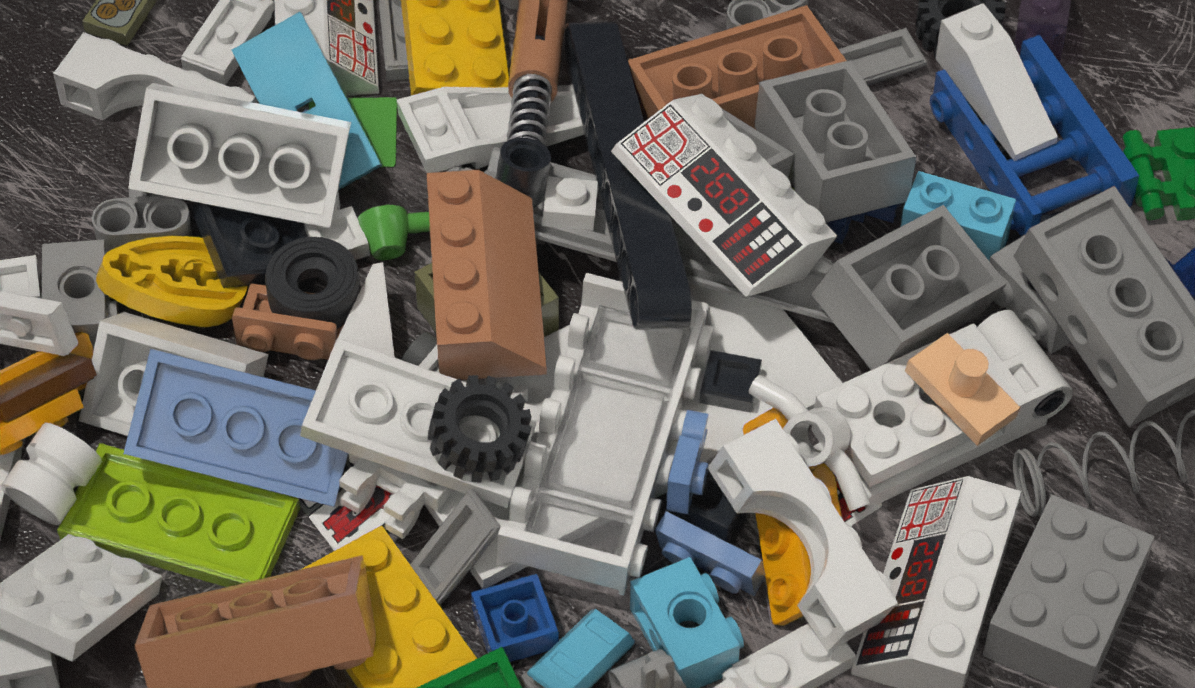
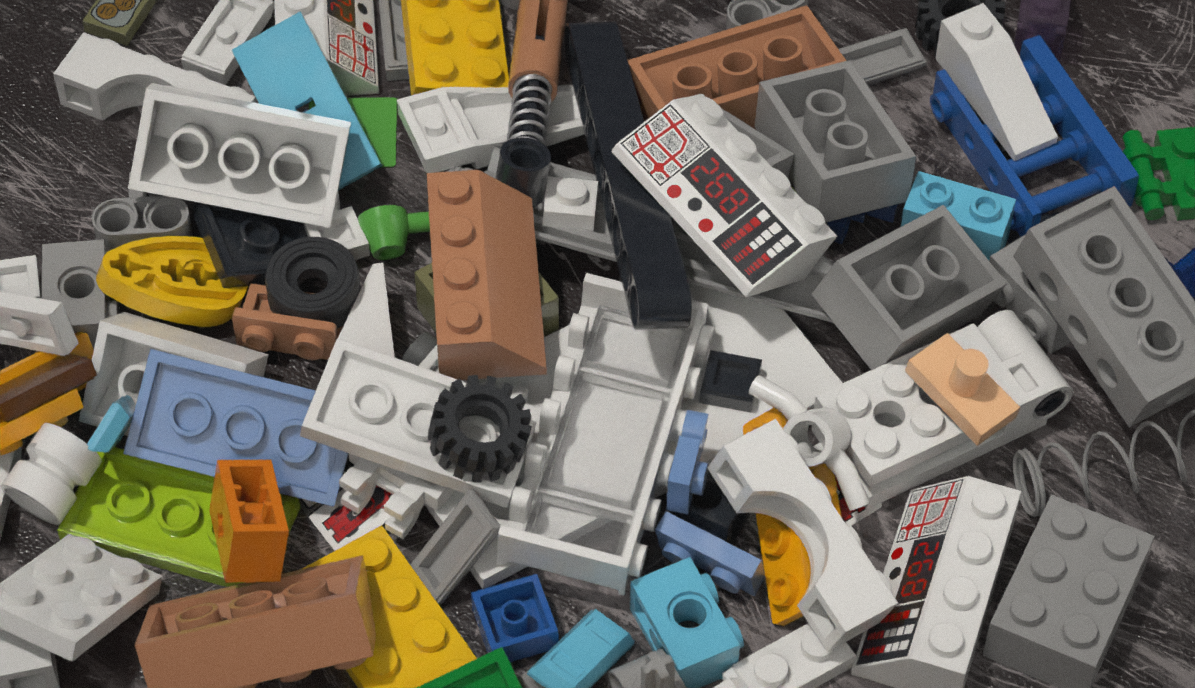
none -> medium azure tile [87,395,136,452]
none -> orange brick [209,460,289,583]

